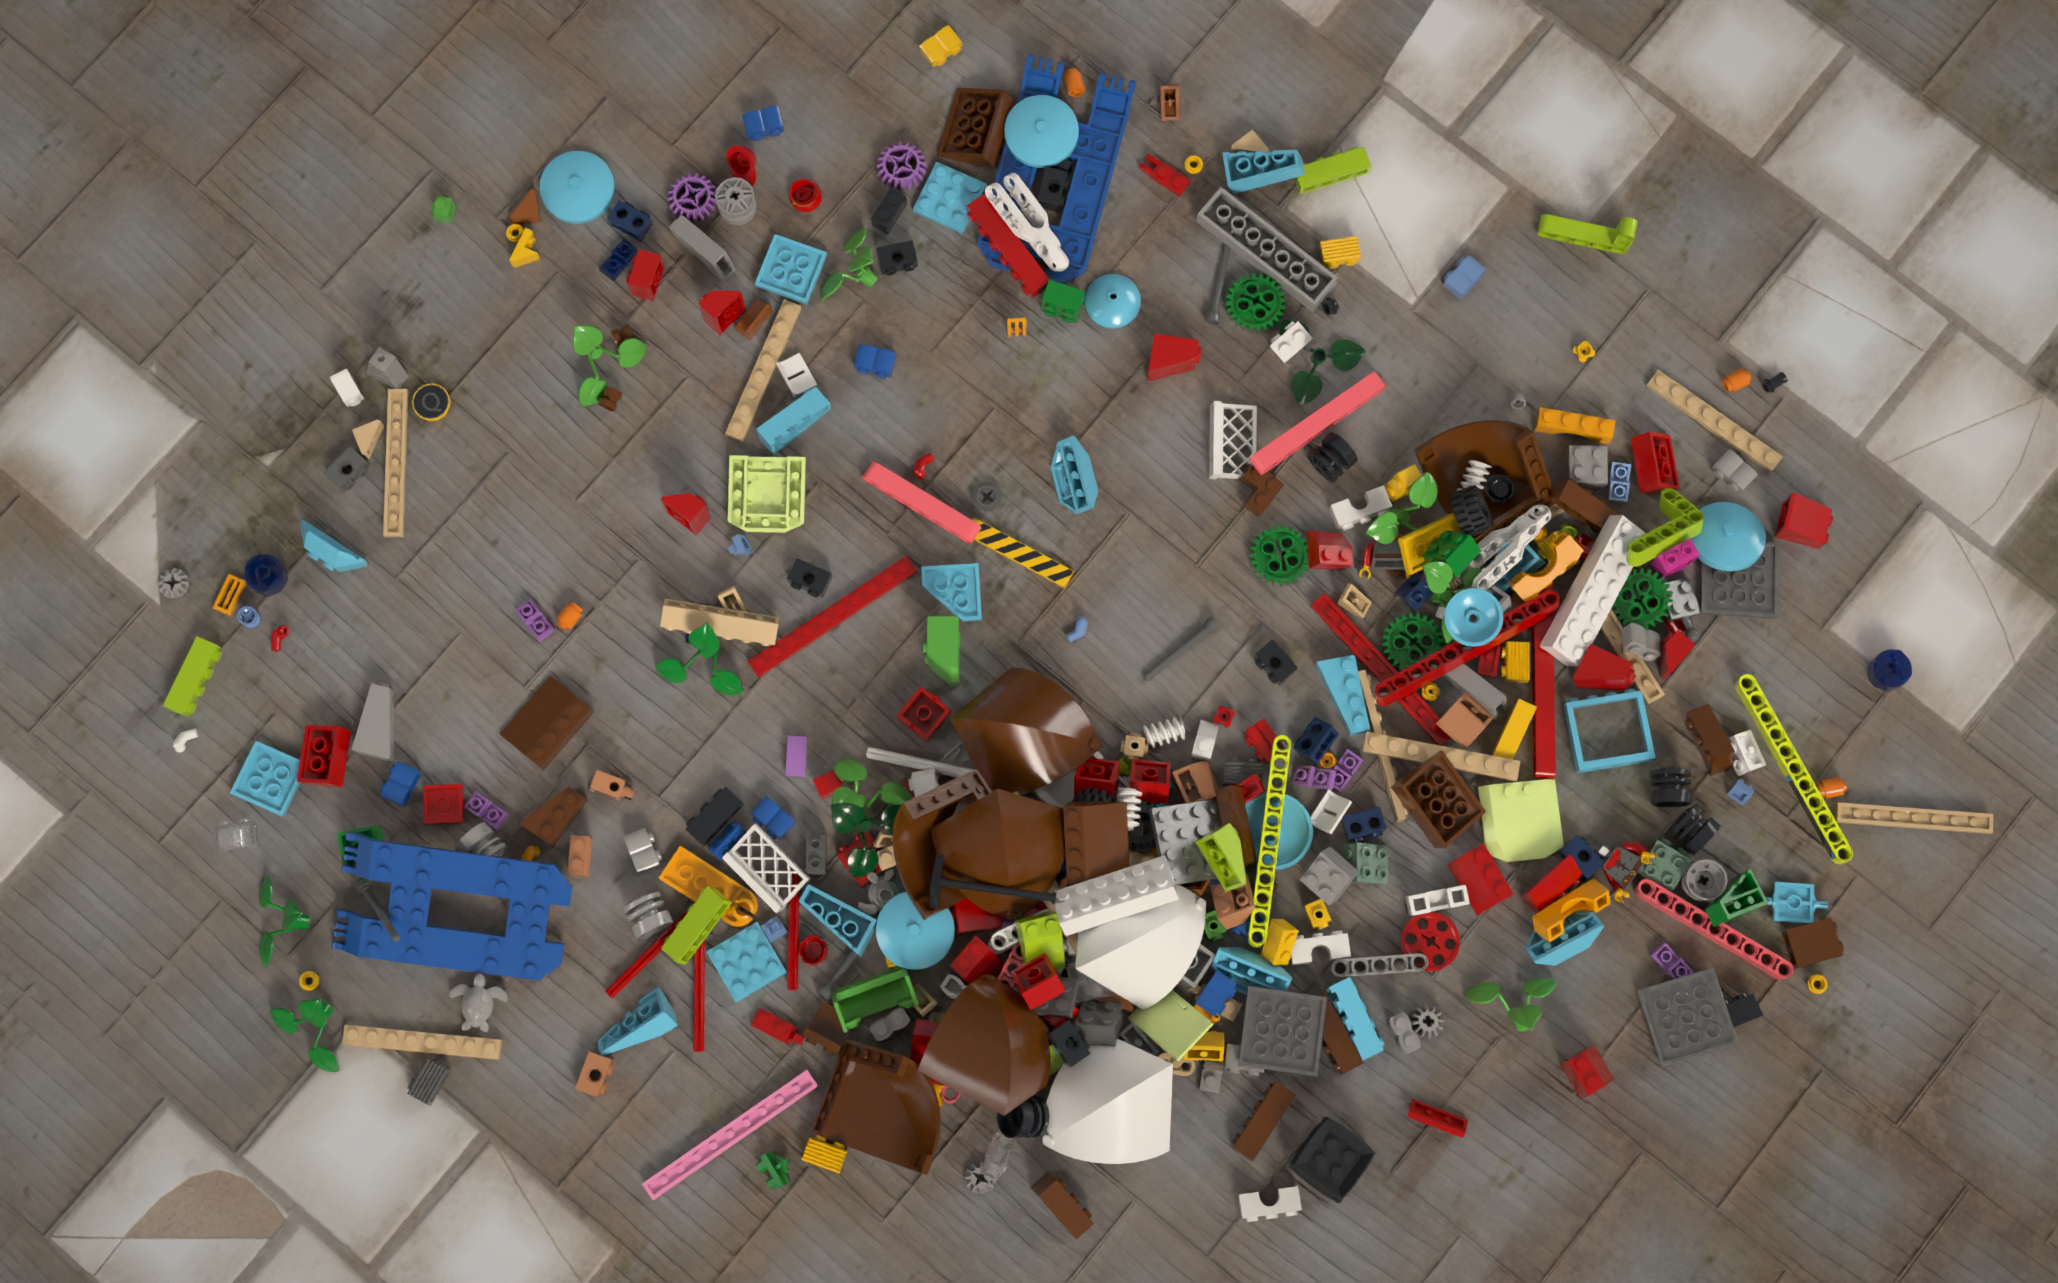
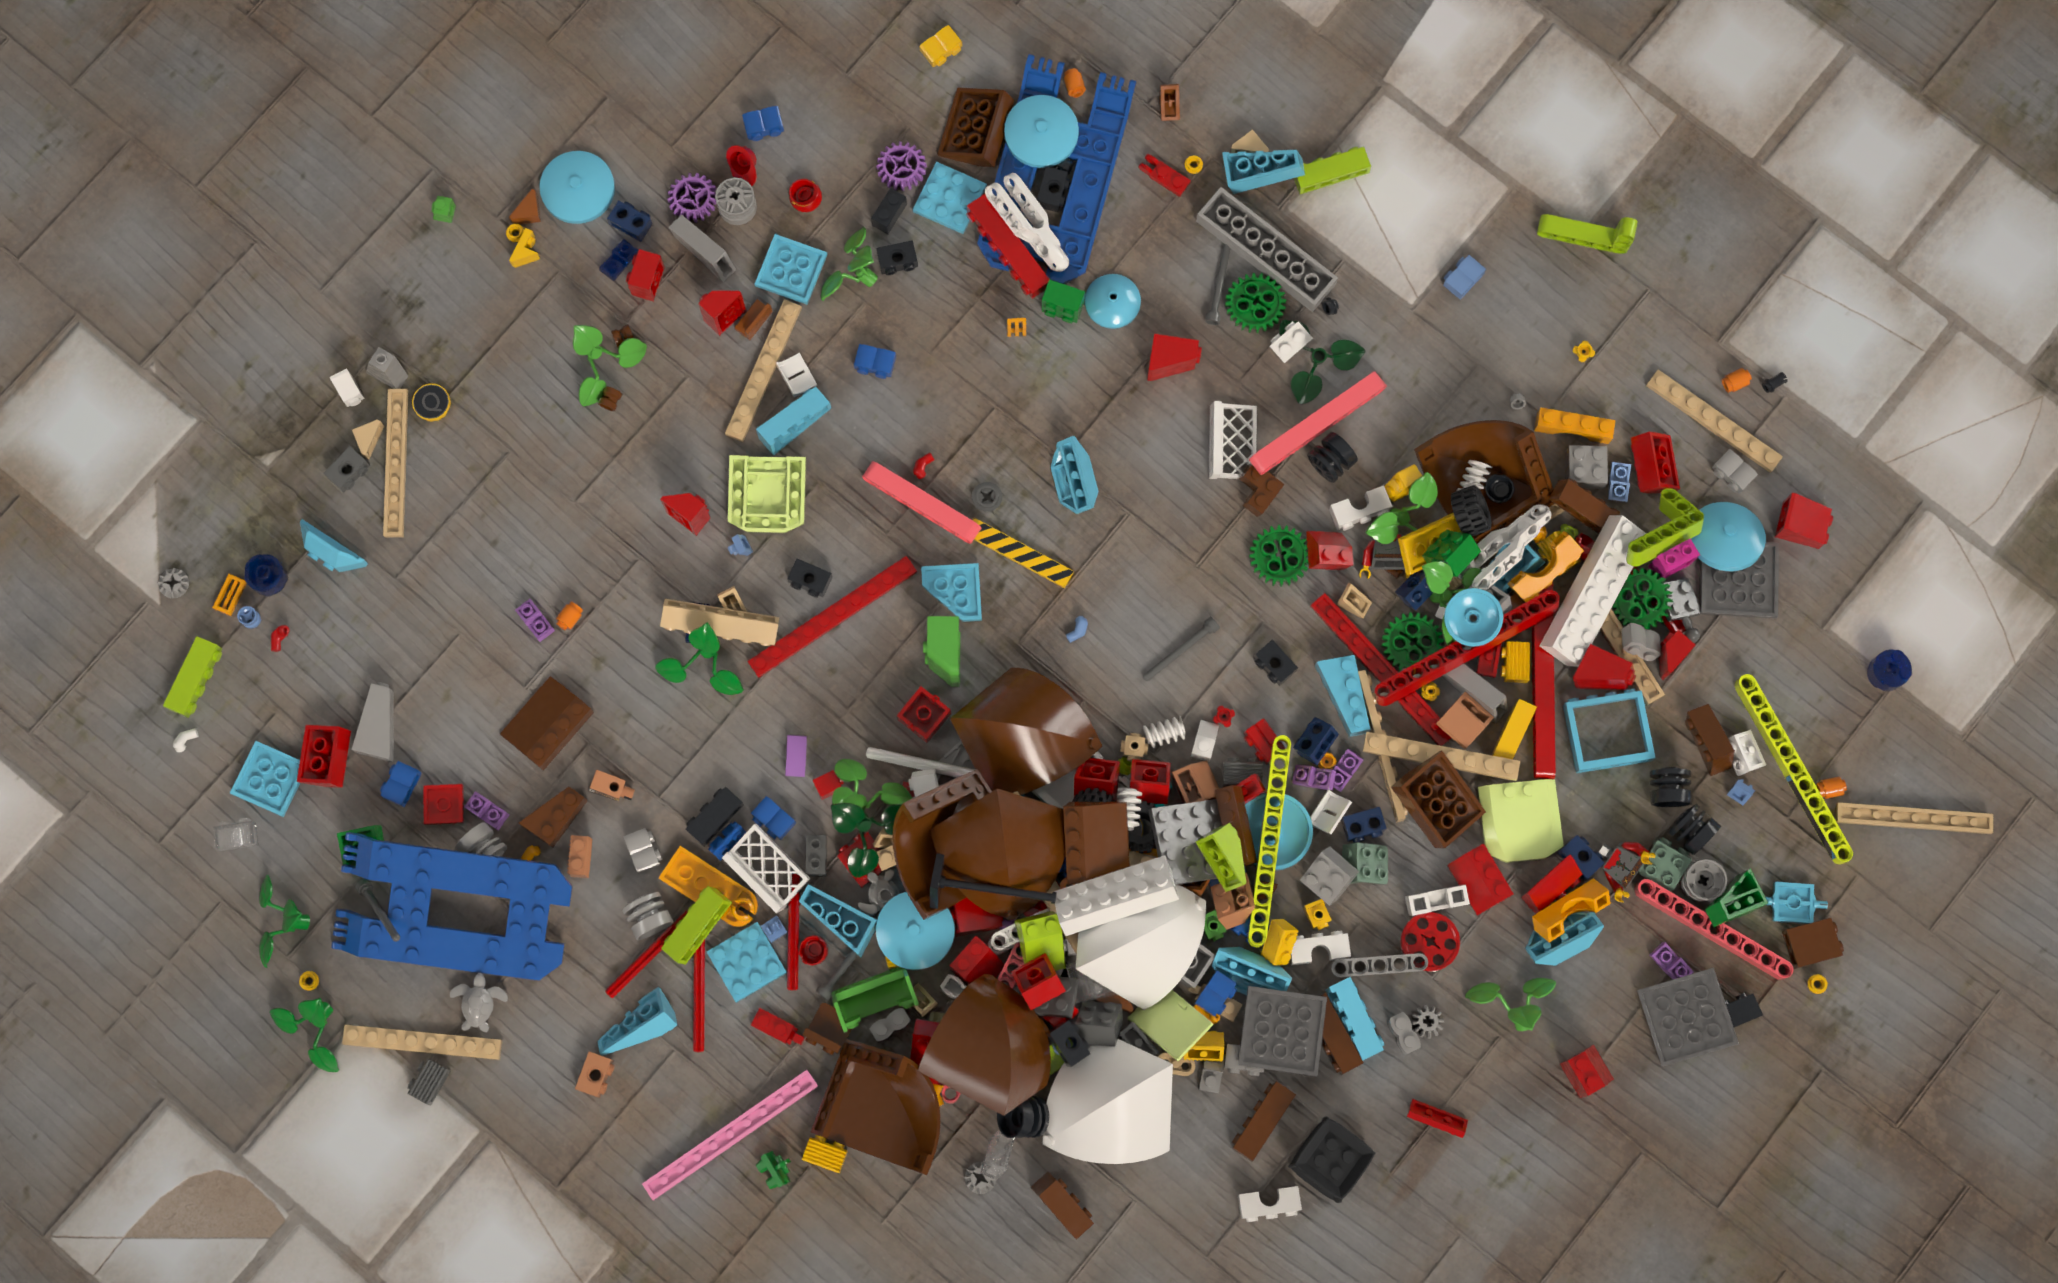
yellow brick [1319,236,1361,269] -> none

